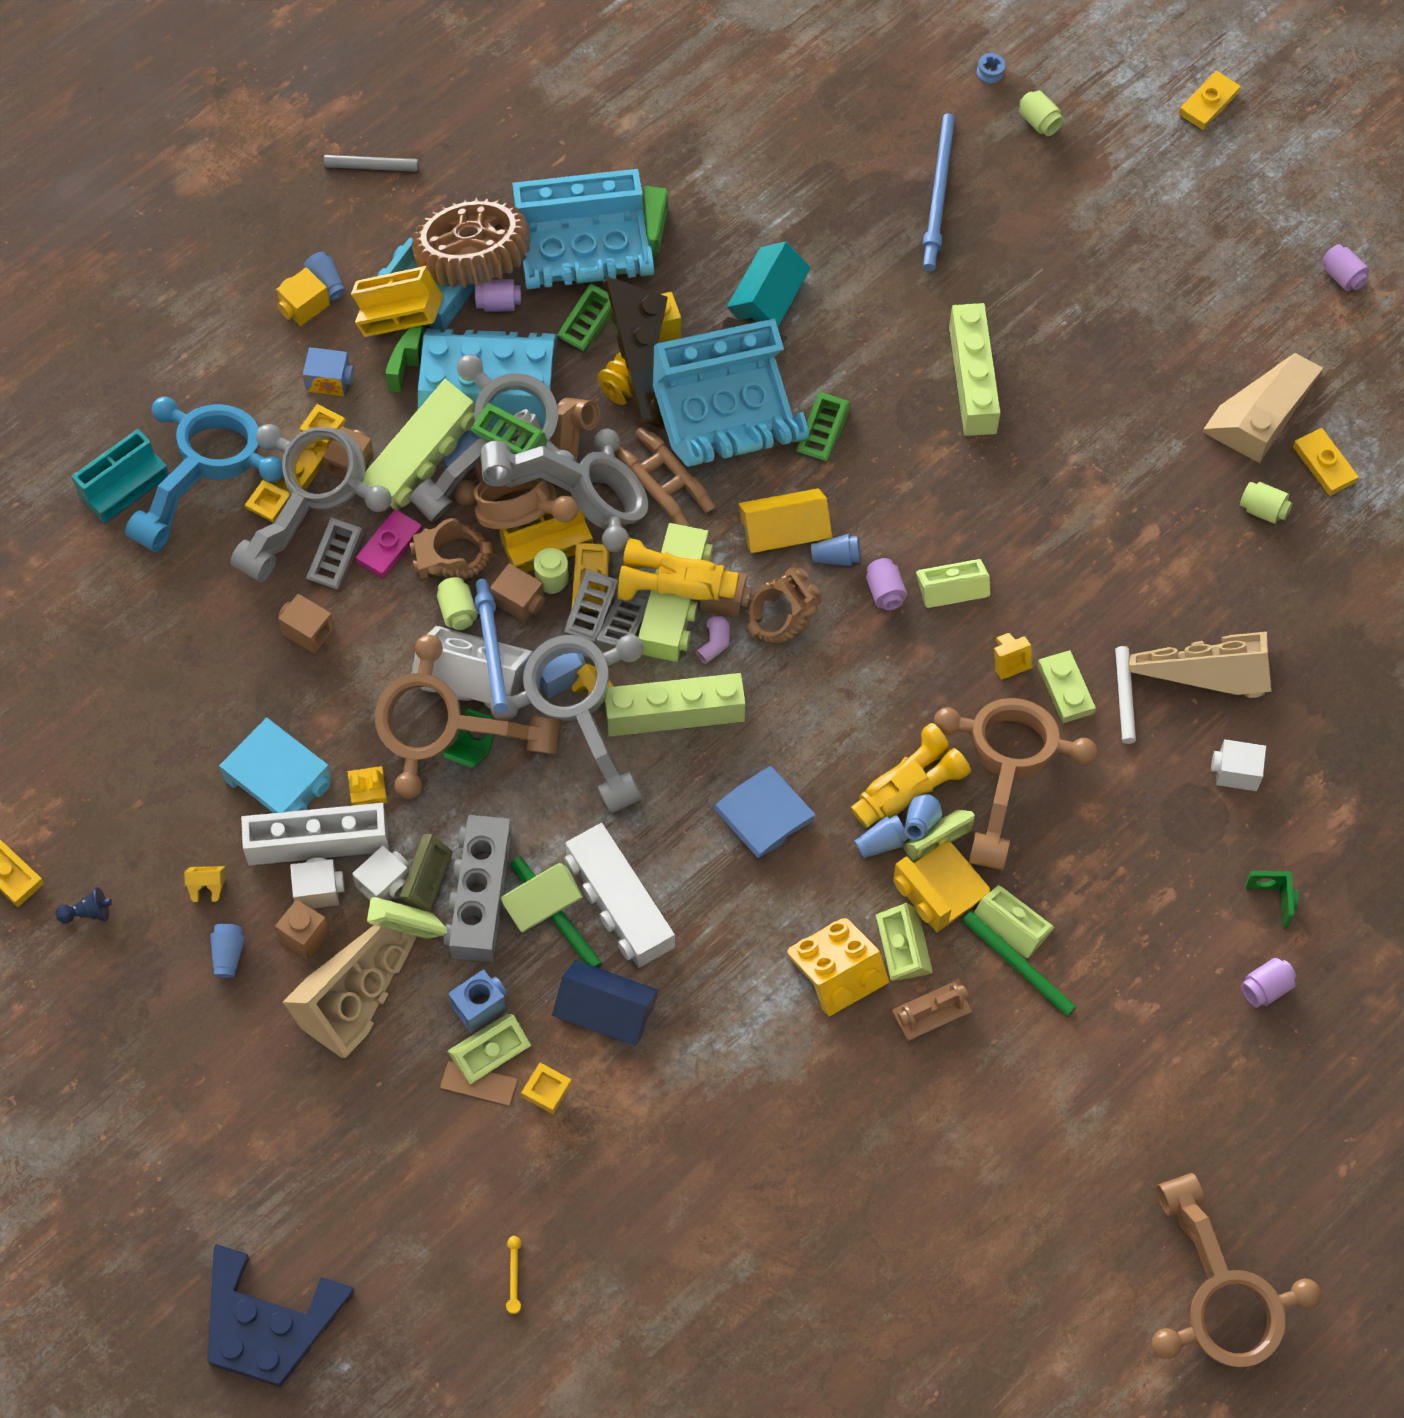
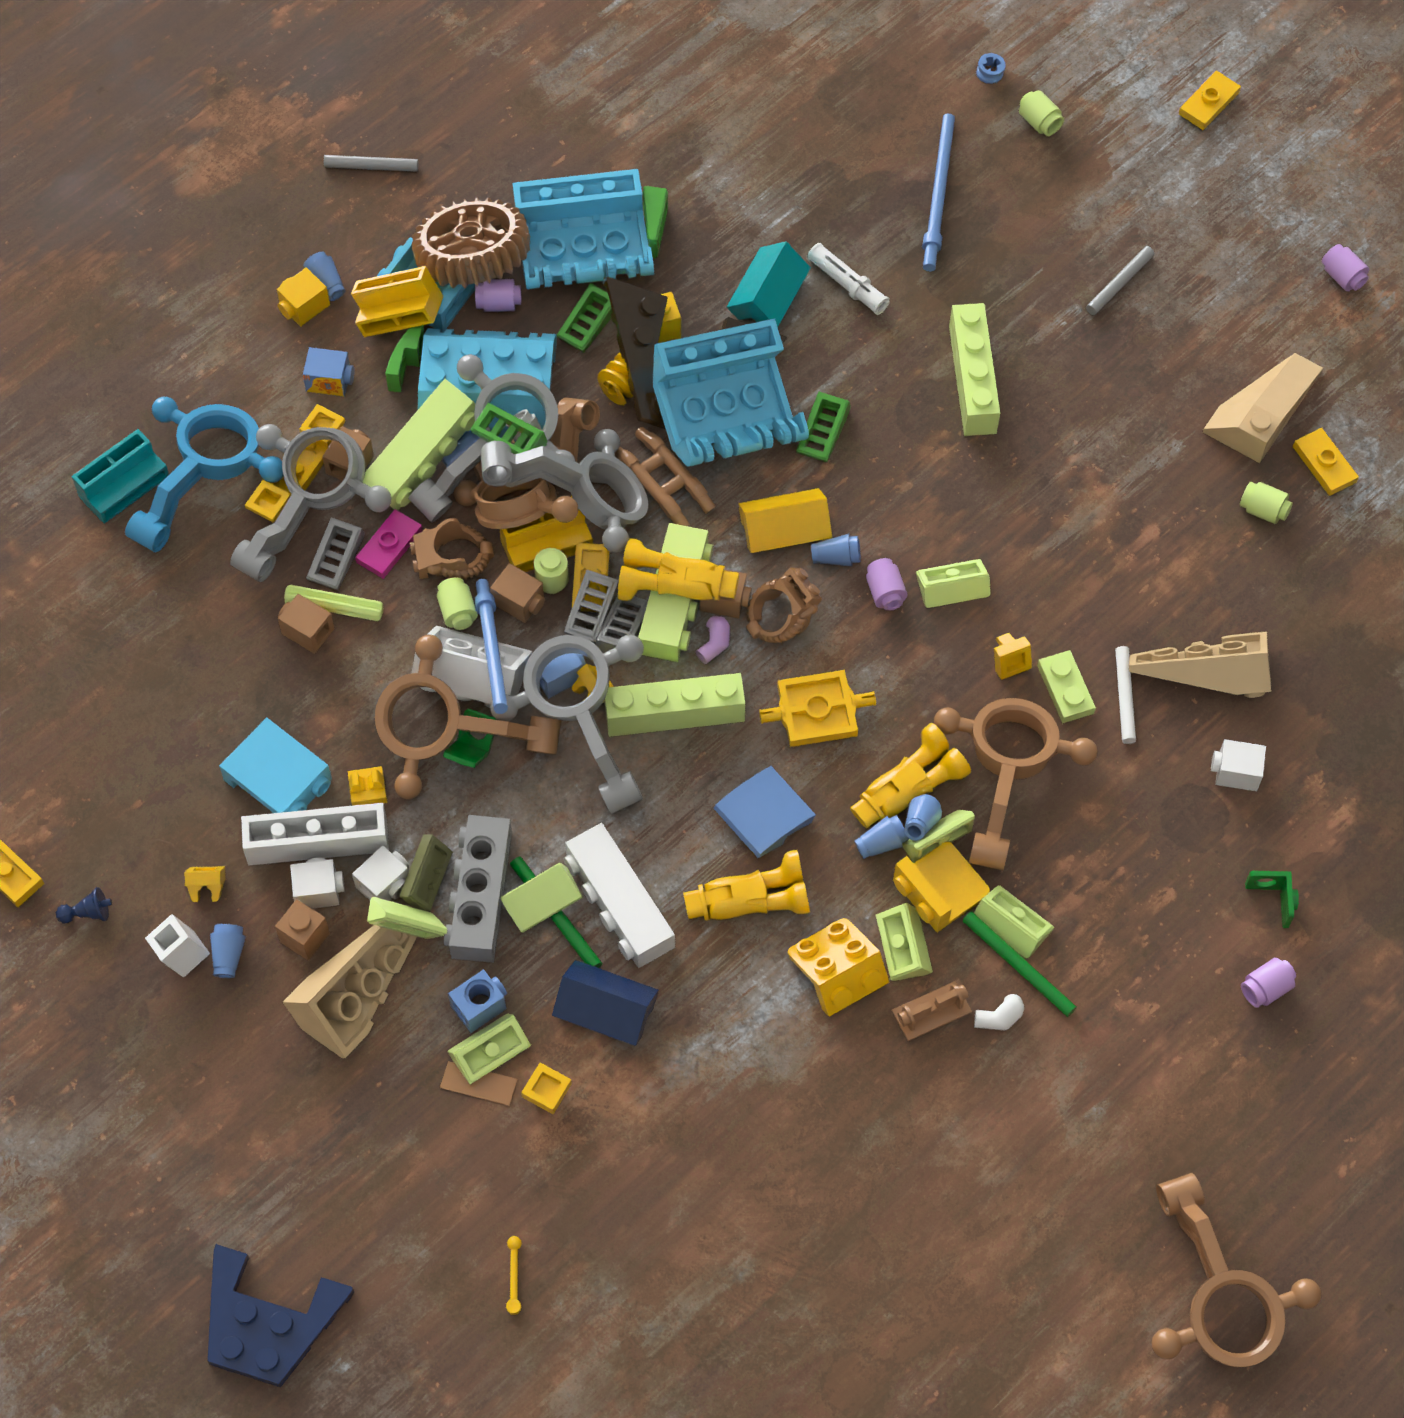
none -> white brick [145,914,210,977]
none -> yellowish green axle [284,585,384,621]
none -> yellow piece [683,849,810,921]
none -> yellow plate [759,670,876,747]
none -> white pin [807,243,890,315]
none -> white arm [974,994,1025,1030]
none -> light grey bar [1086,246,1155,315]

